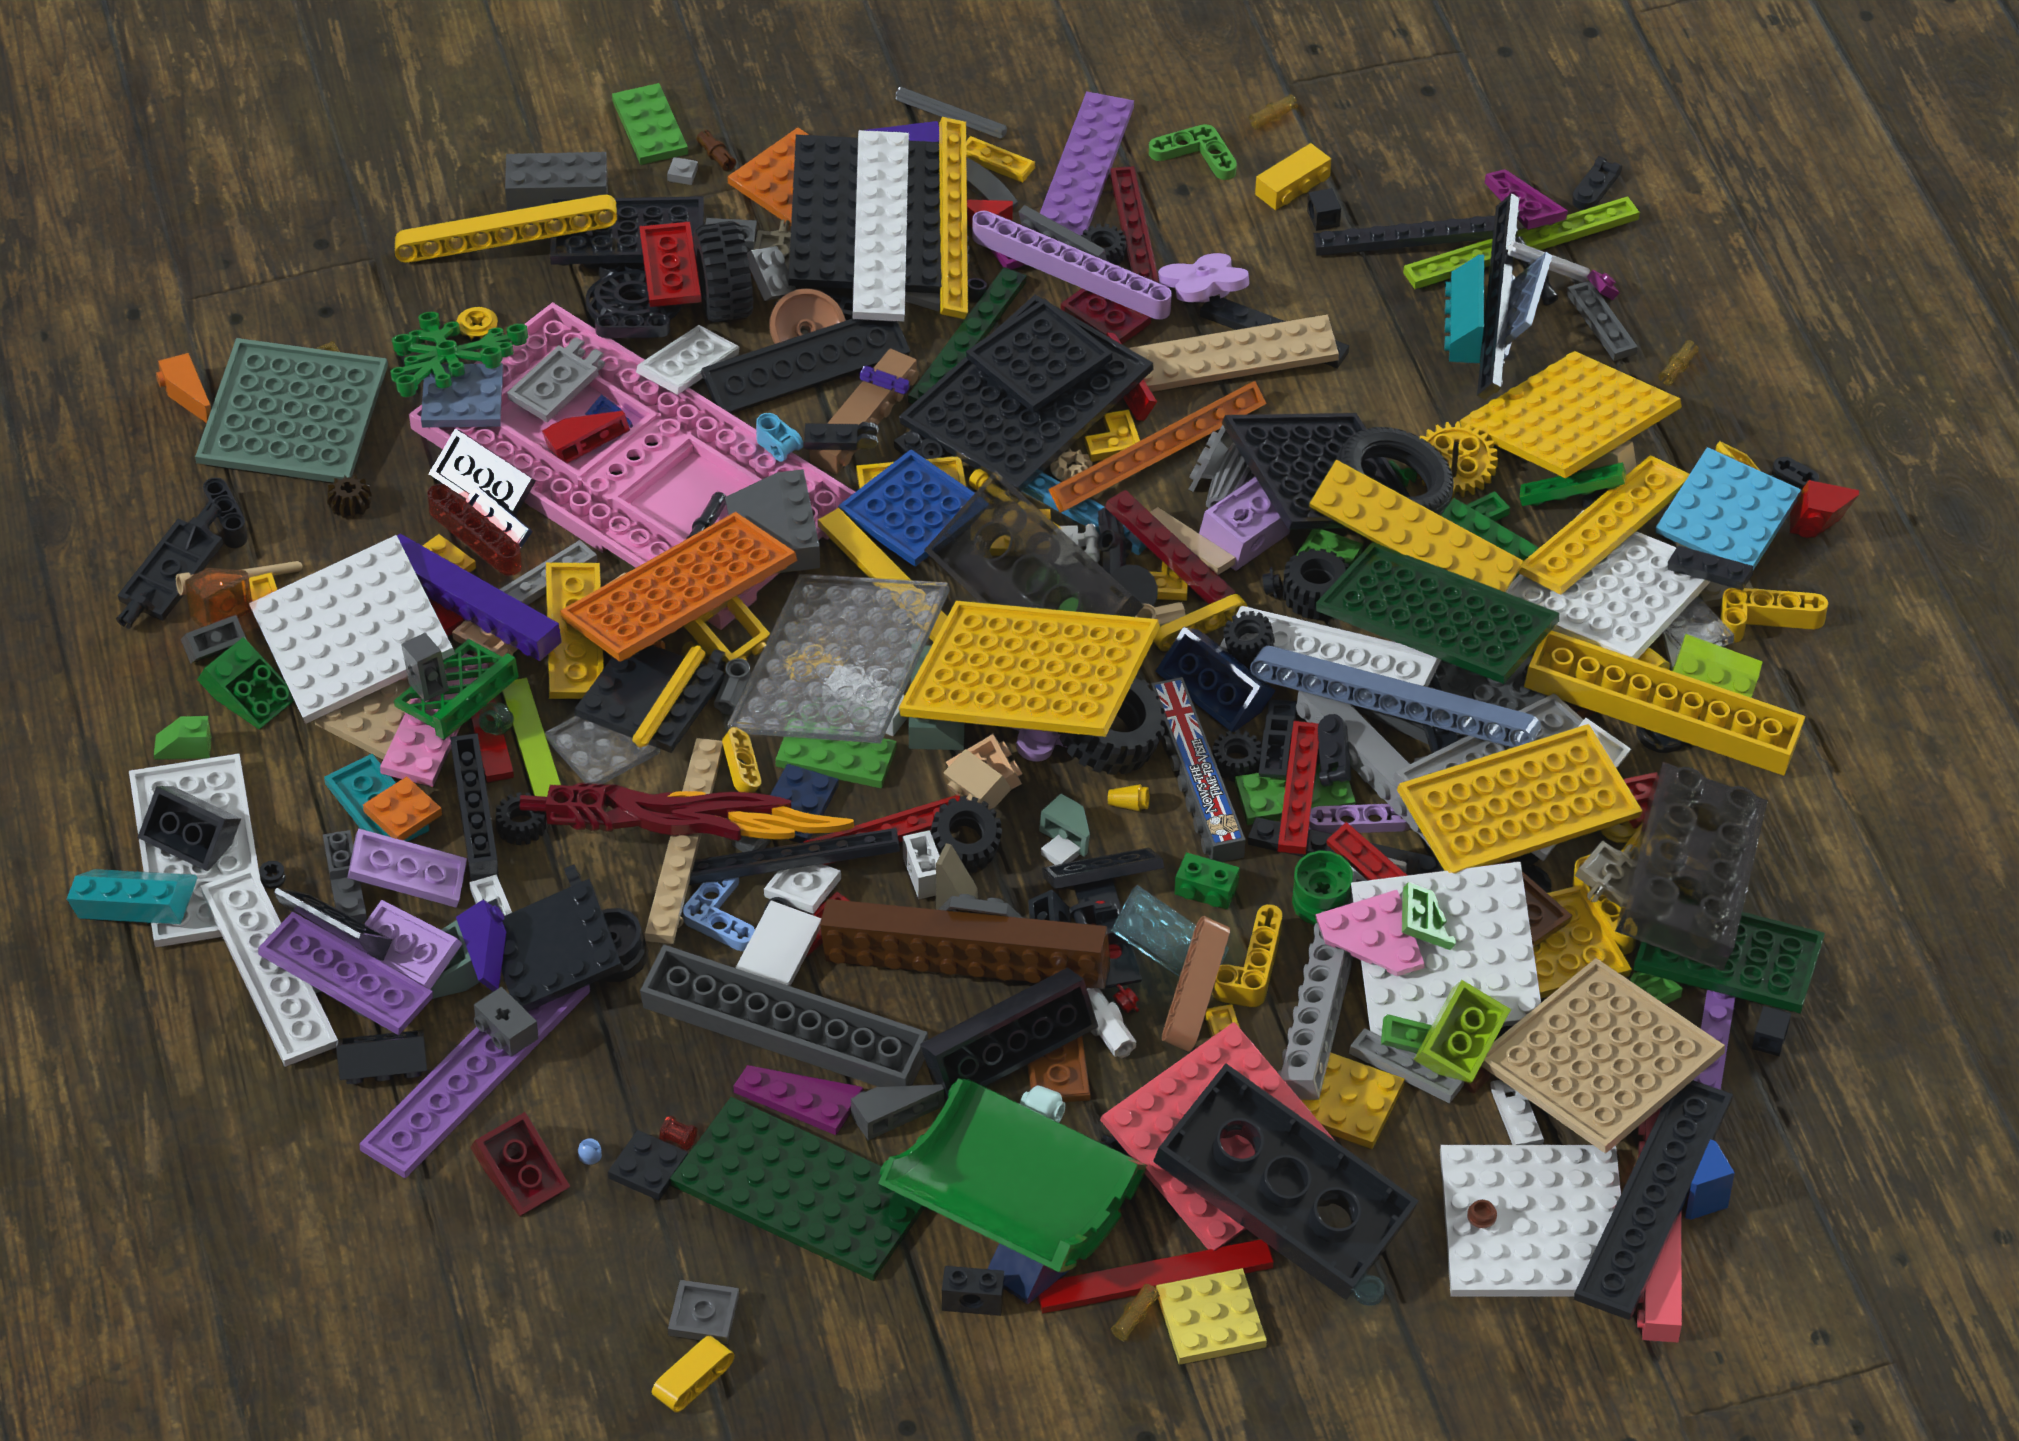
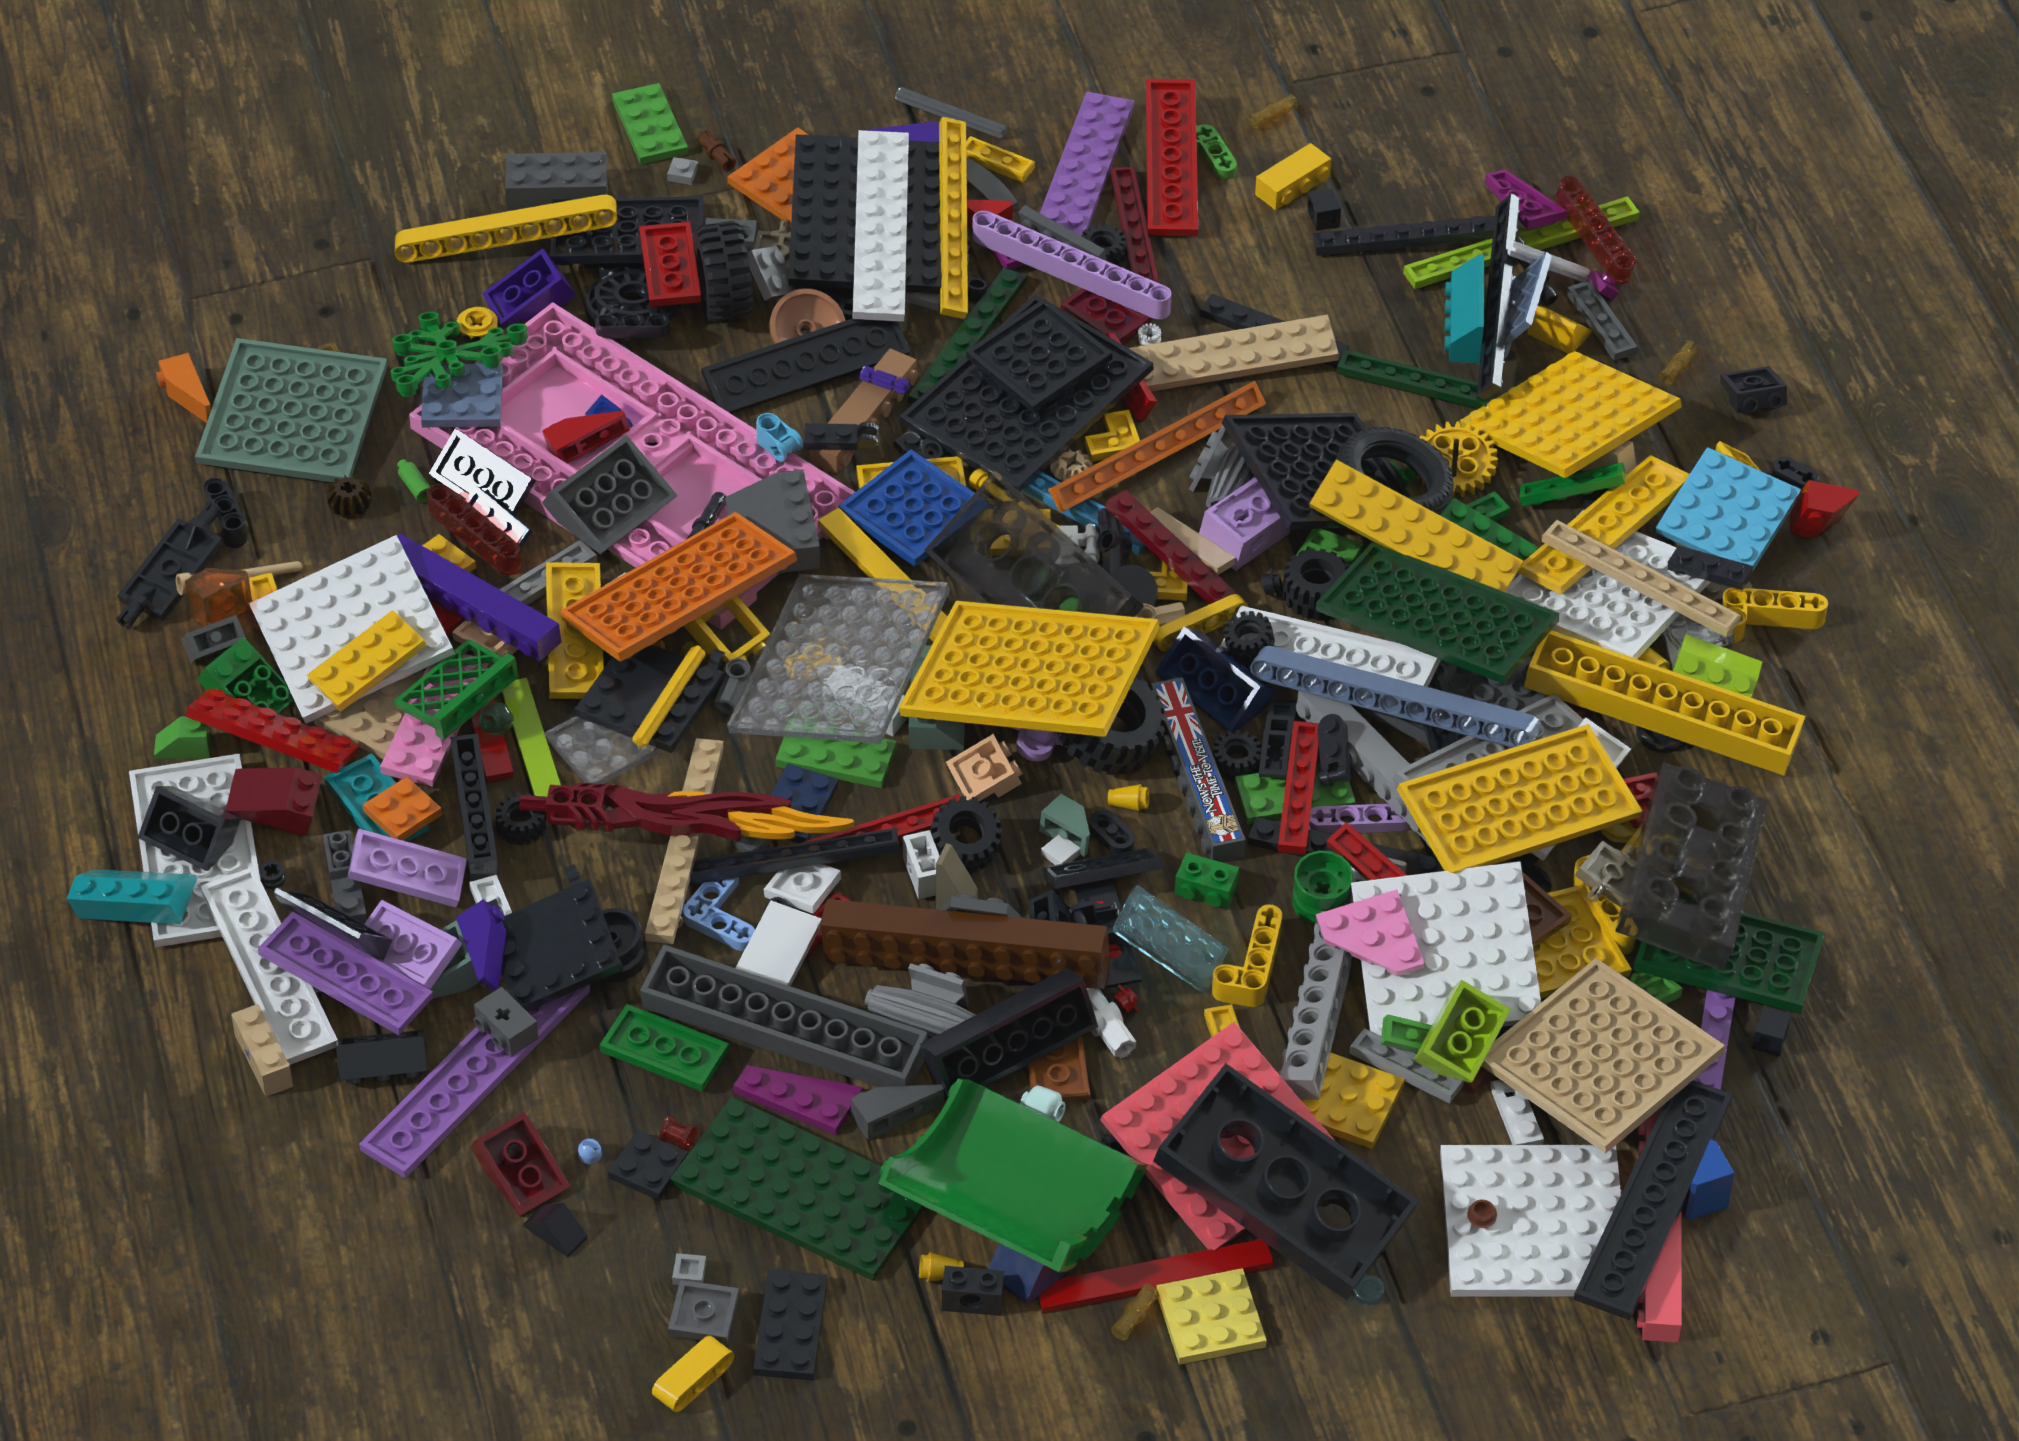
dark grey brick [401,633,449,702] -> none
light grey tile [507,337,605,423] -> none
white tile [636,325,740,395] -> none
yellow beam [722,727,762,793] -> none
tan piece [944,749,1011,810] -> none
lavender plant [1158,253,1249,302] -> none
nougat beam [1162,916,1230,1052] -> none
bright green wing [1402,882,1456,950] -> none
black plate [1572,156,1622,210] -> none
none -> red plate [186,689,359,773]
none -> dark red slope [225,767,322,837]
none -> tan brick [231,1004,293,1097]
none -> yellow plate [307,610,427,712]
none -> bright green cylinder [397,459,434,503]
none -> dark purple slope [482,248,576,327]
none -> black slope [523,1203,588,1257]
none -> dark grey slope [542,435,678,554]
none -> green plate [600,1004,729,1092]
none -> light grey plate [672,1253,706,1285]
none -> black plate [753,1270,828,1381]
none -> light grey plate [865,963,976,1038]
none -> yellow cone [919,1252,964,1282]
none -> black plate [1089,810,1135,854]
none -> white bush [1138,323,1161,346]
none -> red plate [1146,79,1198,236]
none -> dark green plate [1337,350,1492,409]
none -> yellow slope [1528,305,1592,354]
none -> tan tile [1542,520,1741,637]
none -> clear red beam [1555,176,1636,284]
none -> black plate [1720,366,1787,414]

